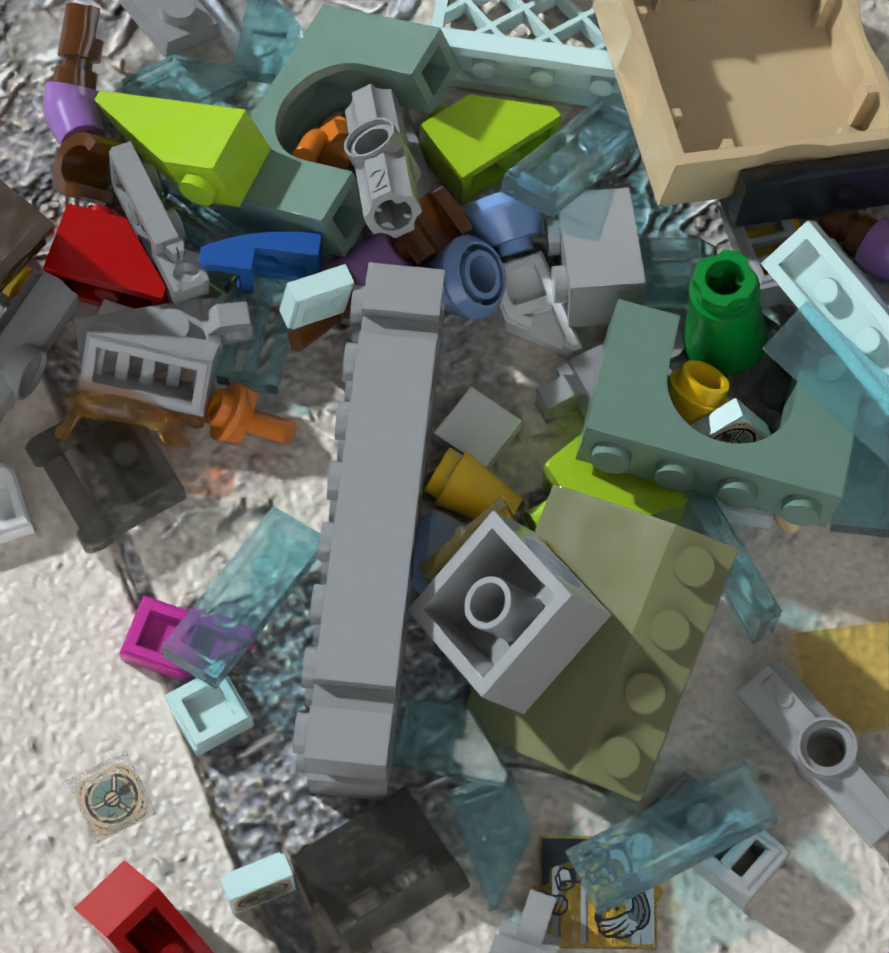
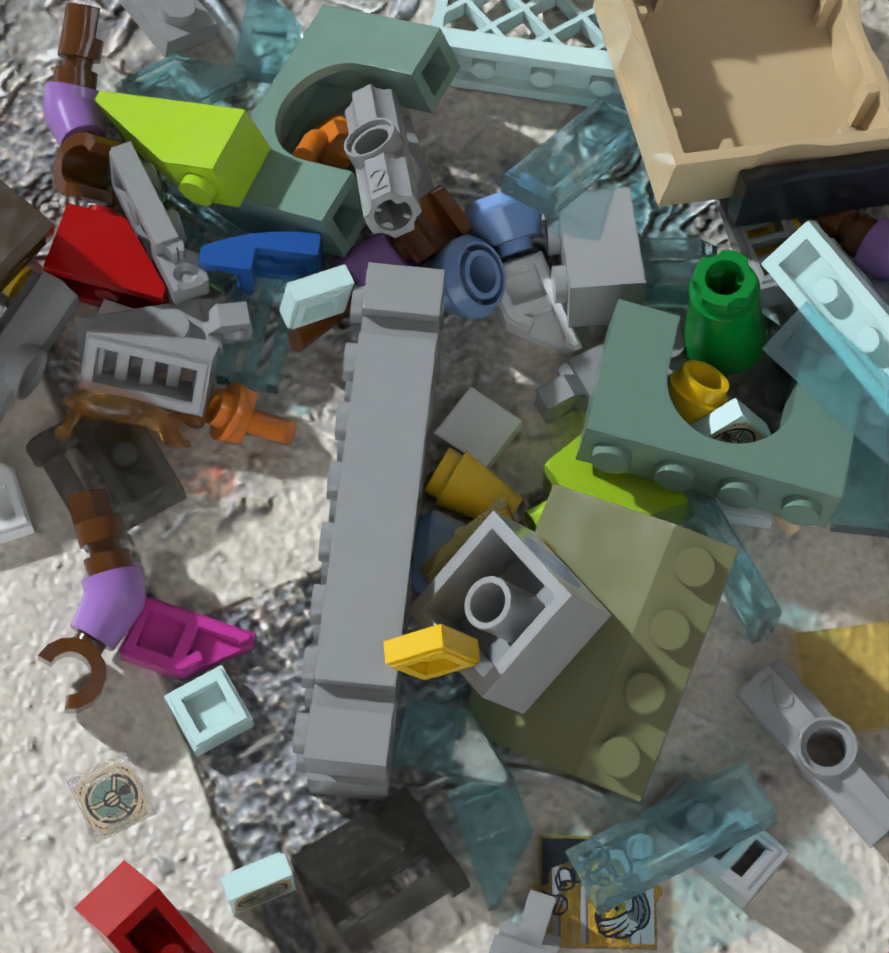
clear light blue tile [161,506,320,689] -> none
lime slope [420,94,561,207] -> none
none -> piece [38,488,146,714]
none -> yellow tile [383,624,480,680]

